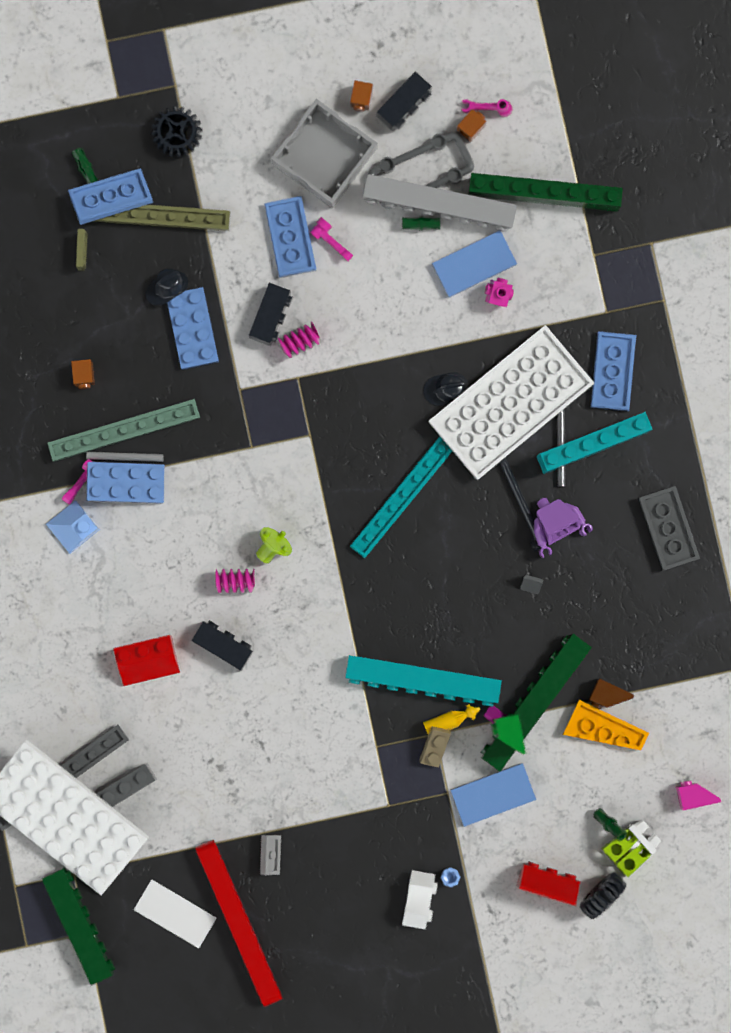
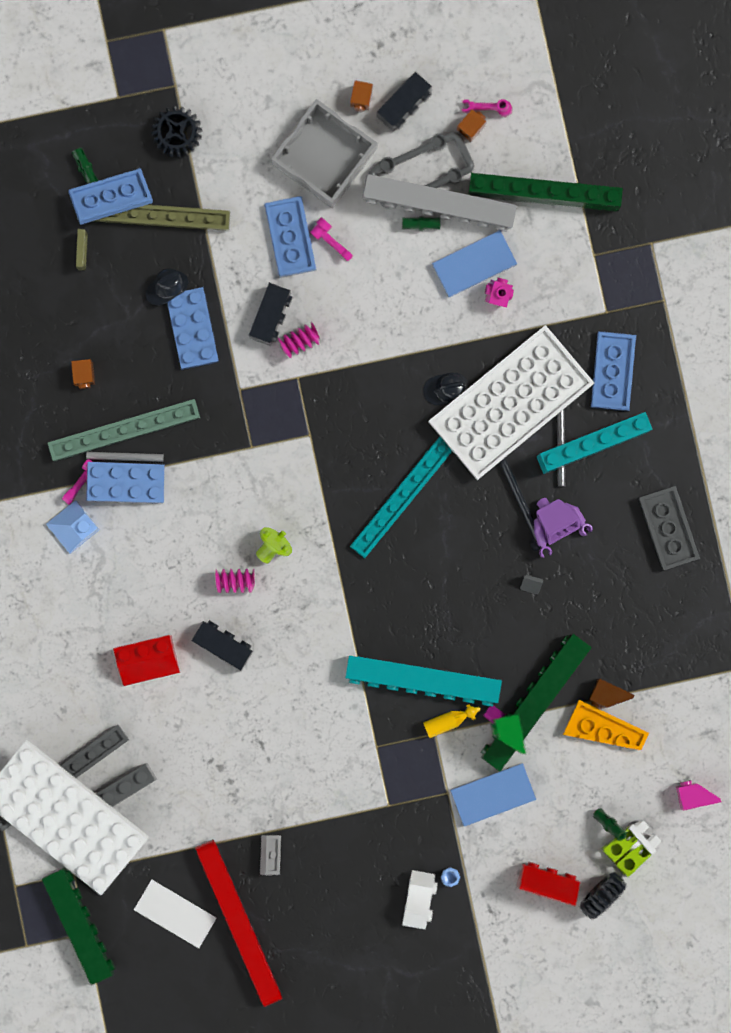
dark tan plate [419,726,451,768] -> none

